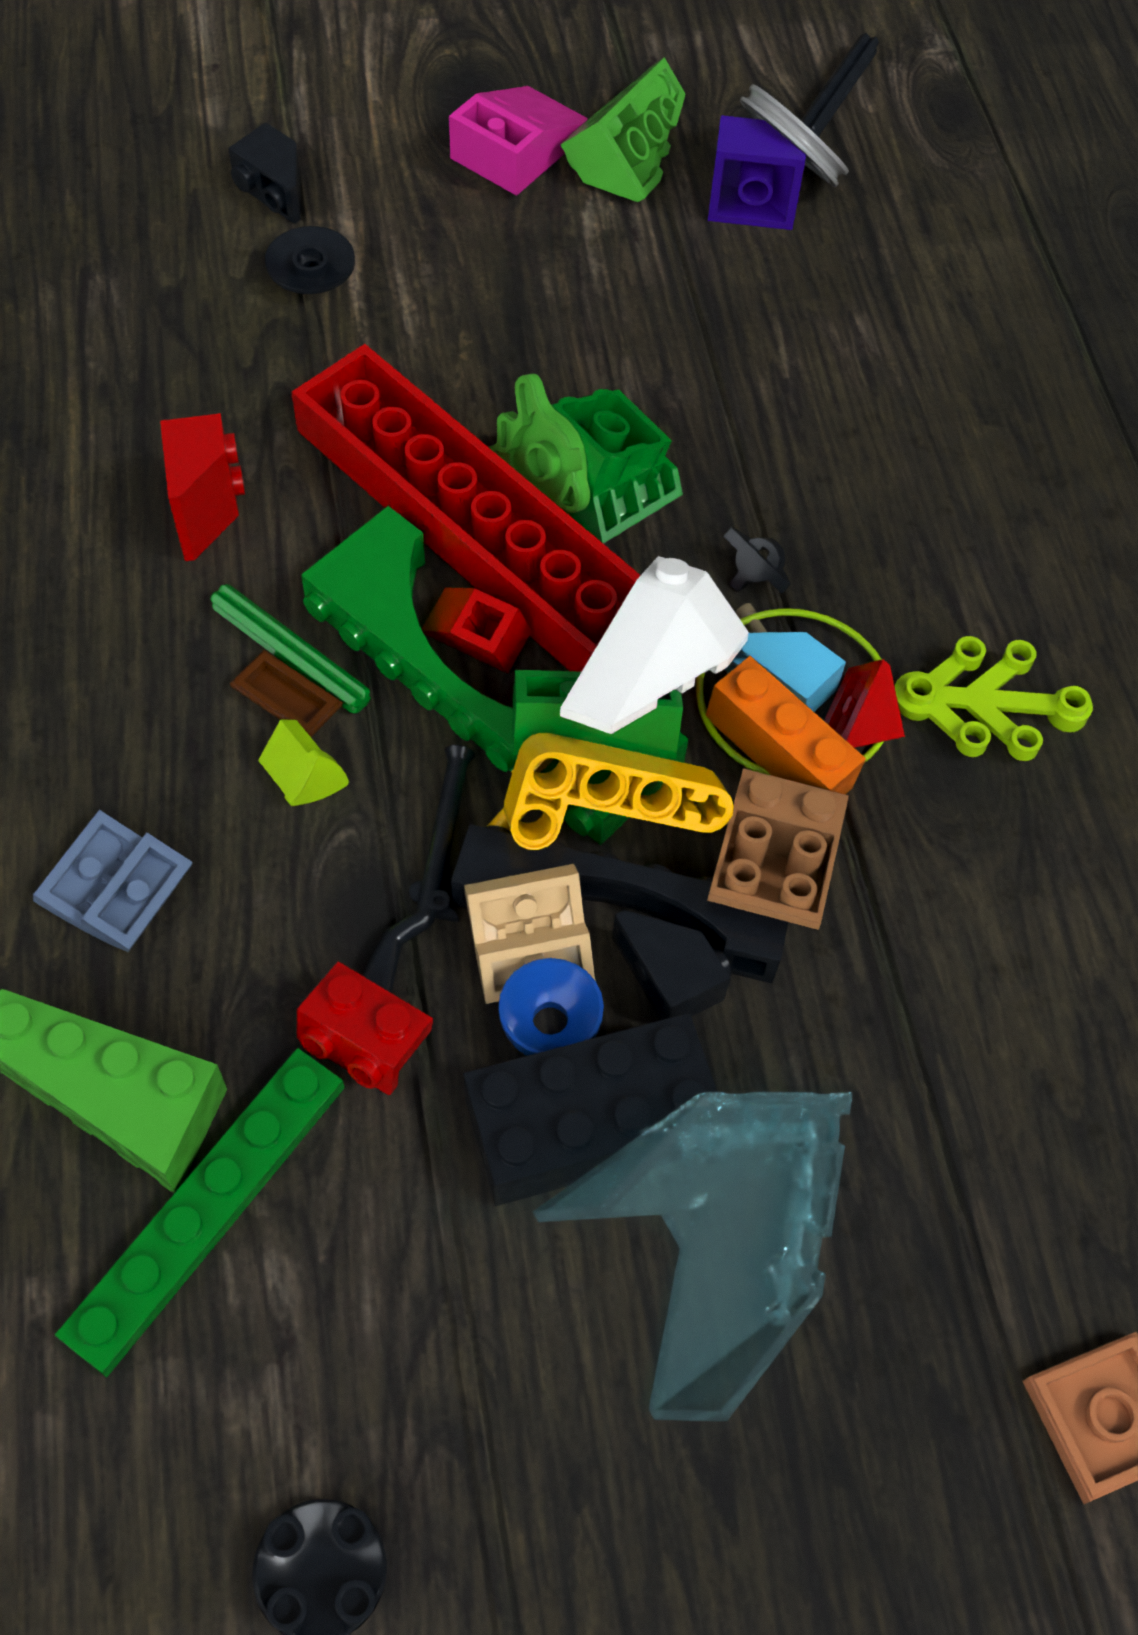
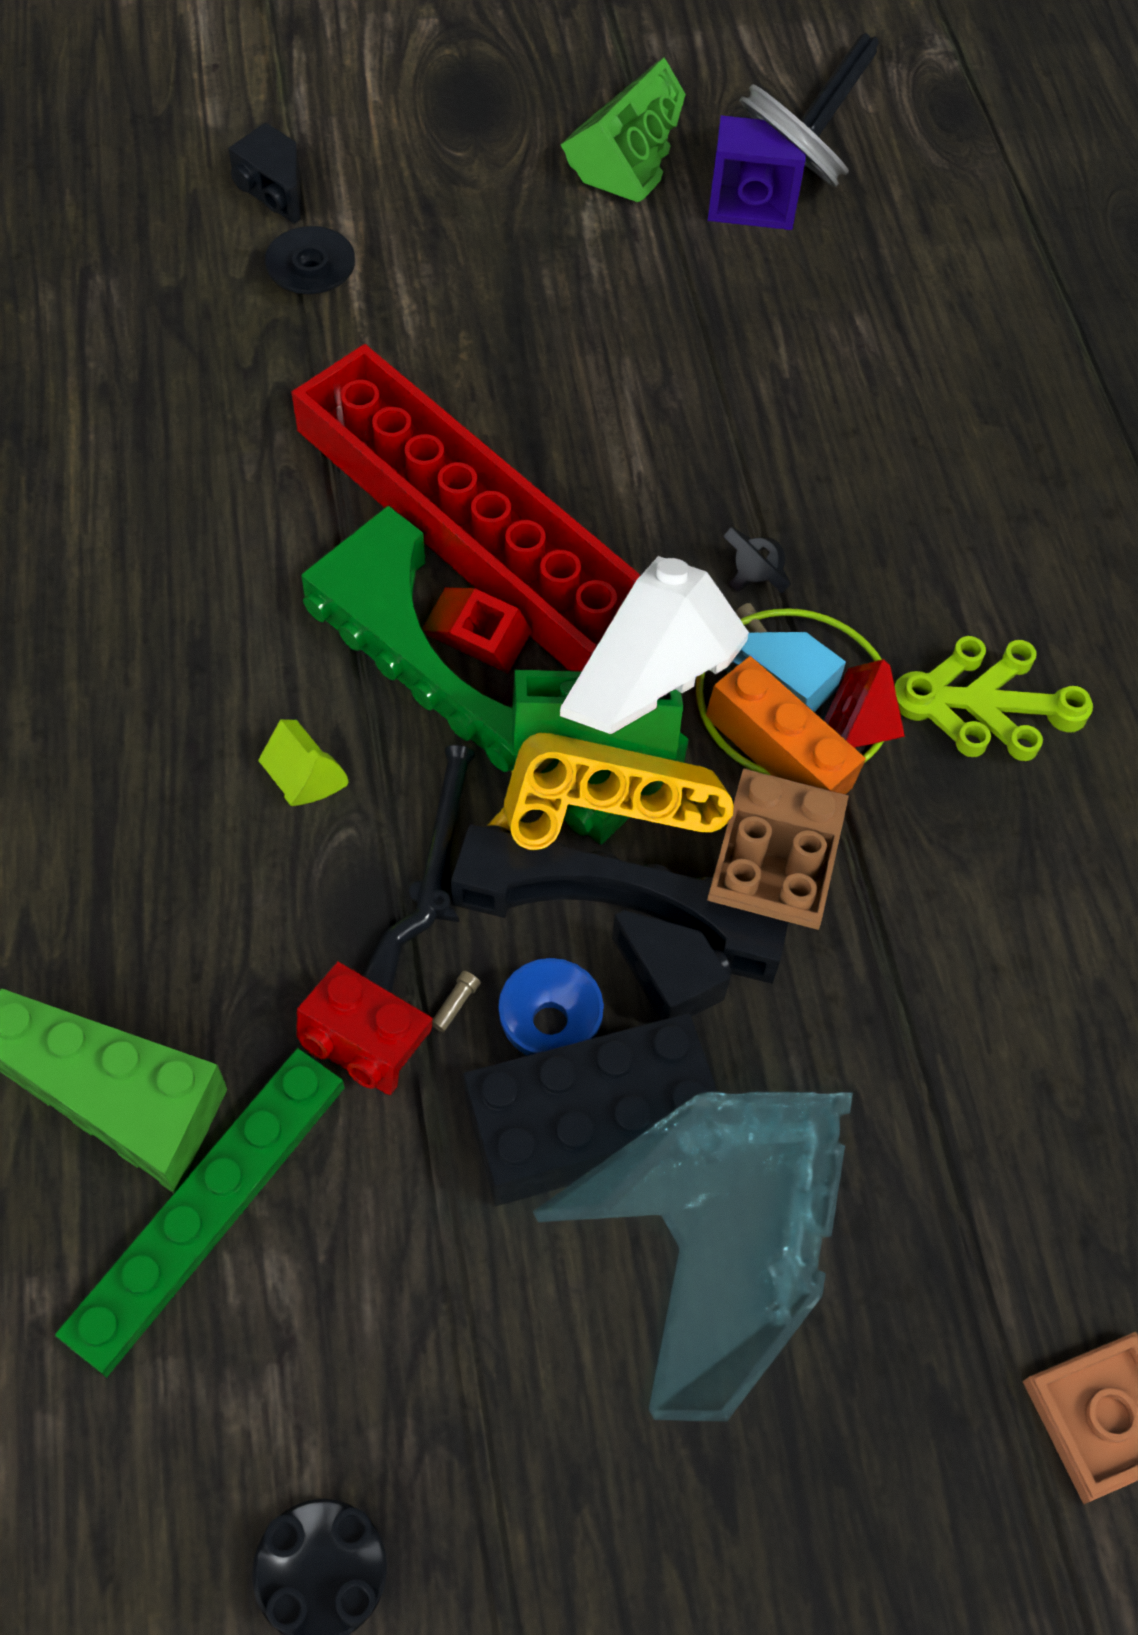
sand blue slope [33,810,193,952] -> none
red slope [160,413,245,561] -> none
green axle [210,584,371,714] -> none
reddish brown tile [230,650,343,737] -> none
dark pink slope [449,86,588,196] -> none
tan slope [464,864,595,1004] -> none
bright green tile [489,373,590,513] -> none
green slope [551,389,683,544] -> none
none -> dark tan piece [432,971,481,1032]

